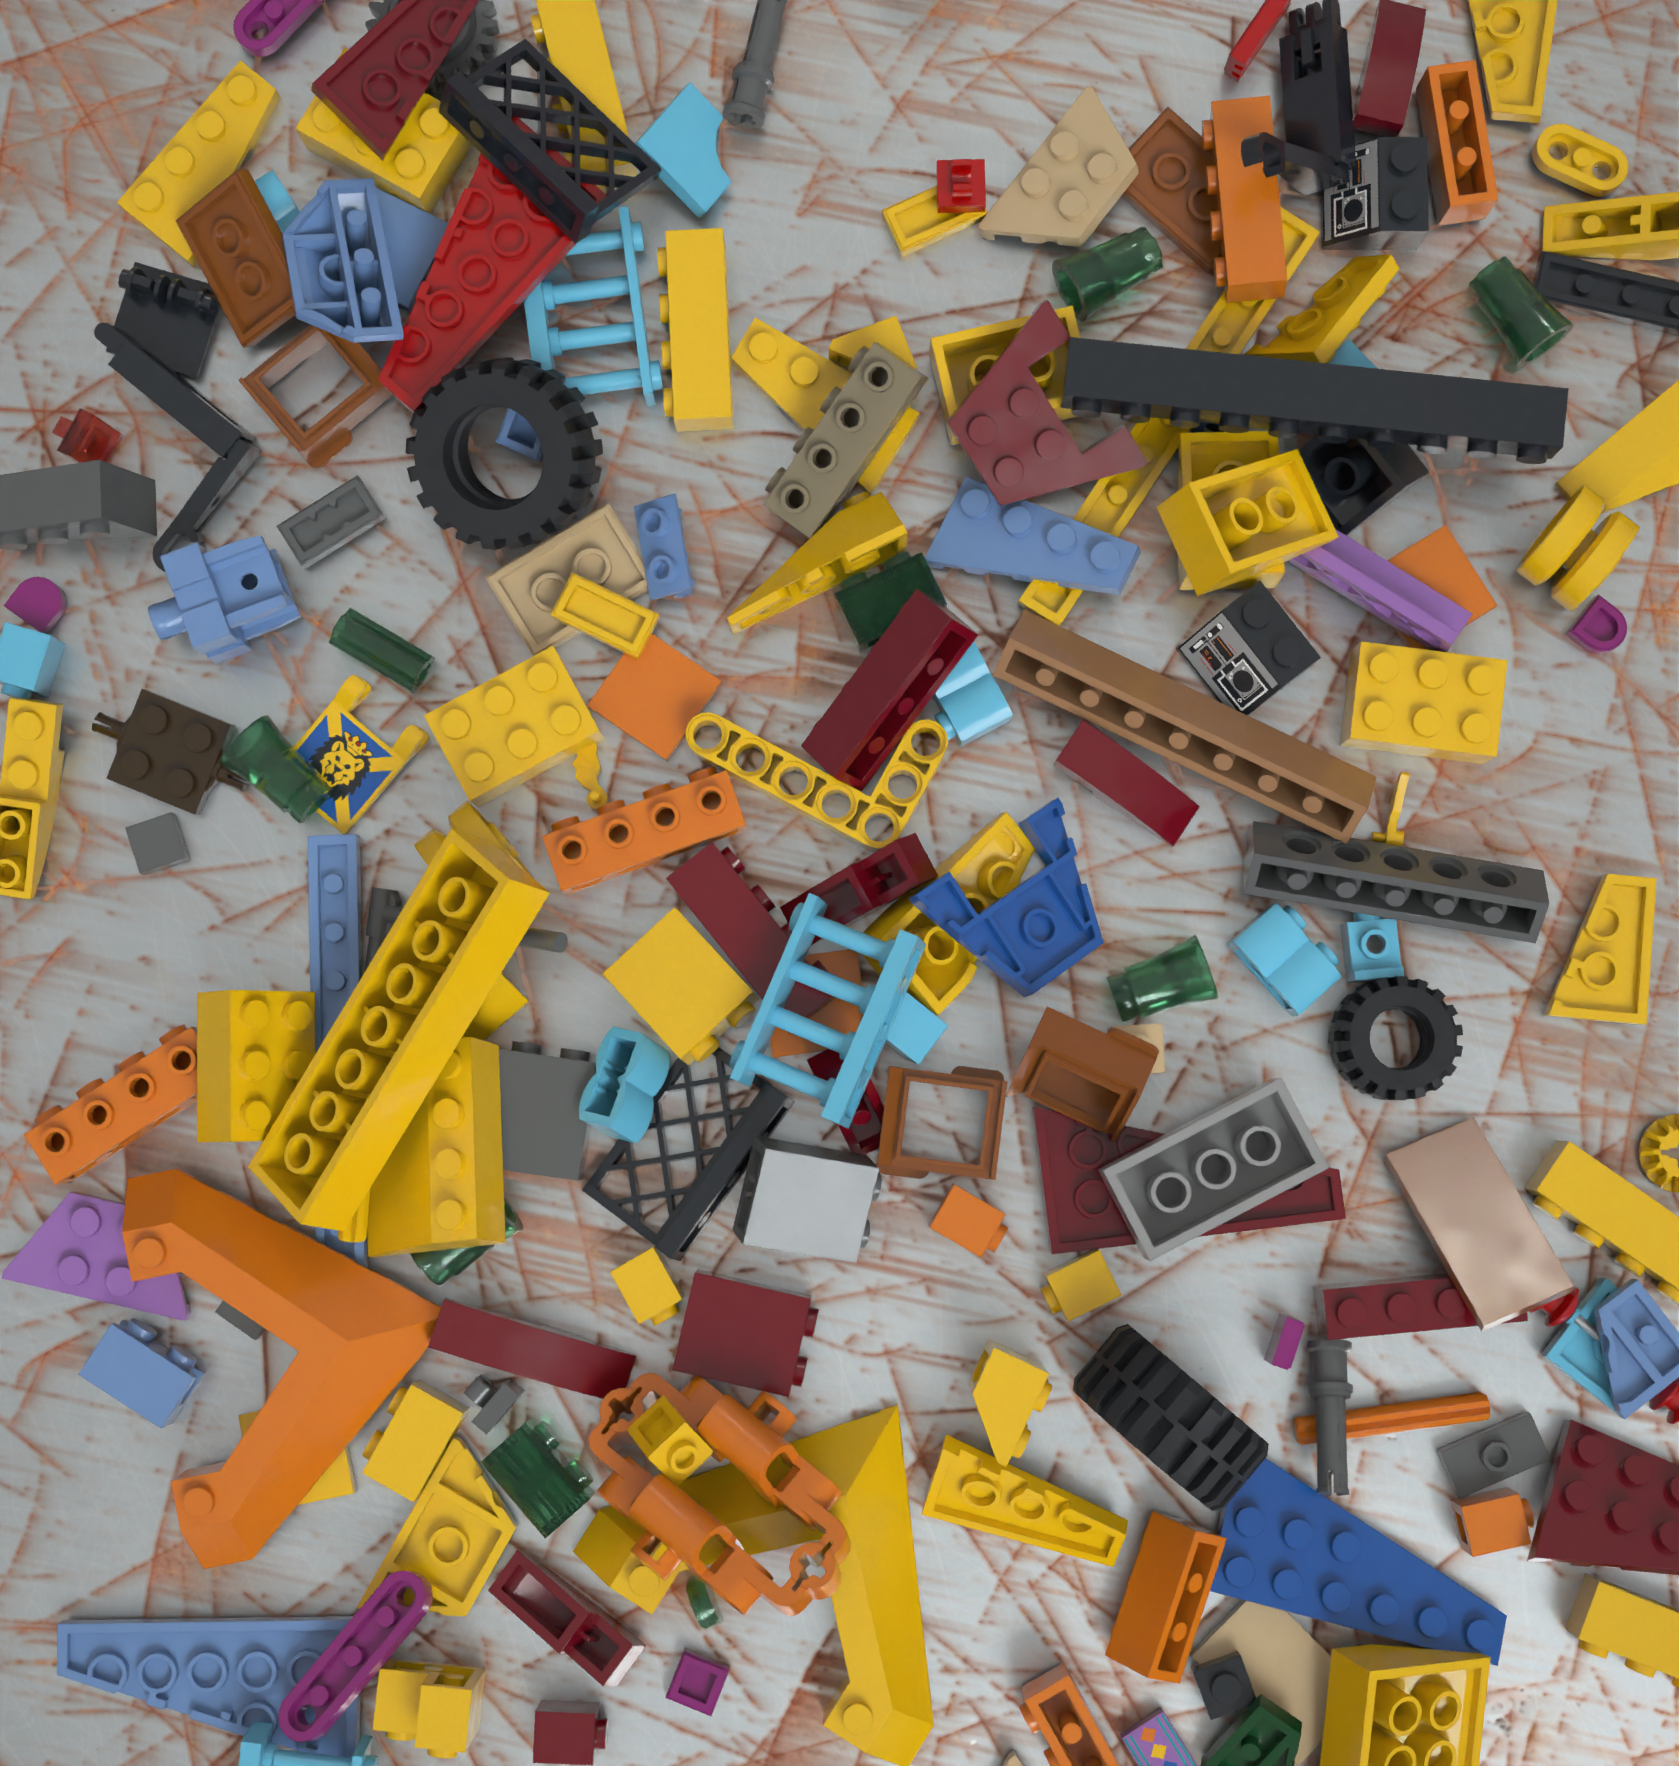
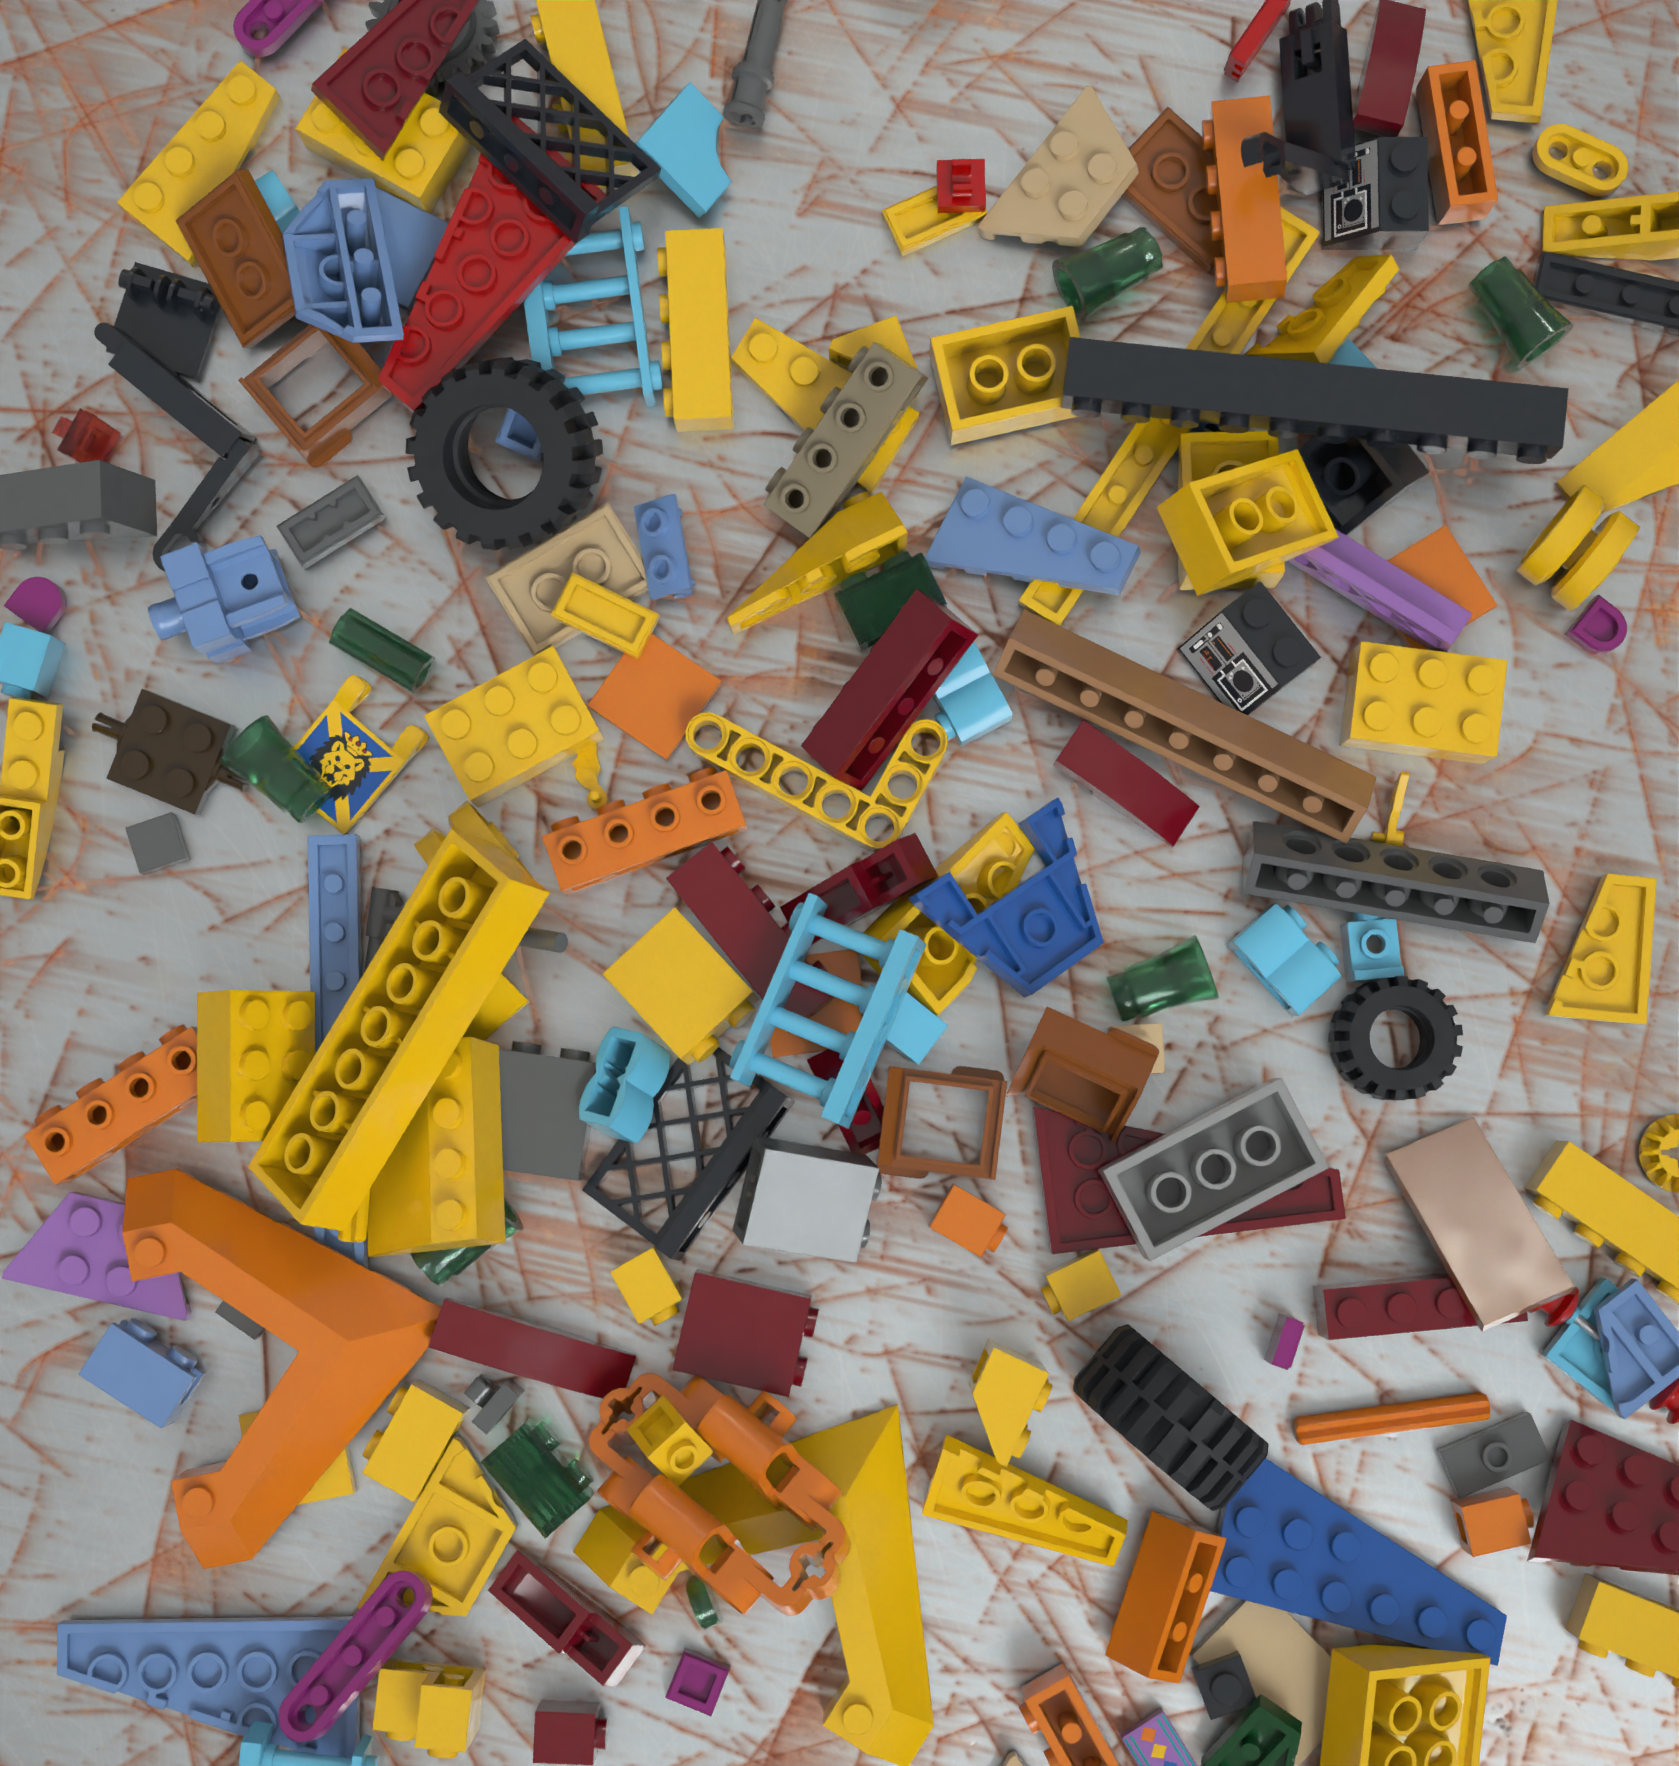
dark red wing [946,300,1148,506] -> none
dark grey pin [1307,1339,1353,1496] -> none

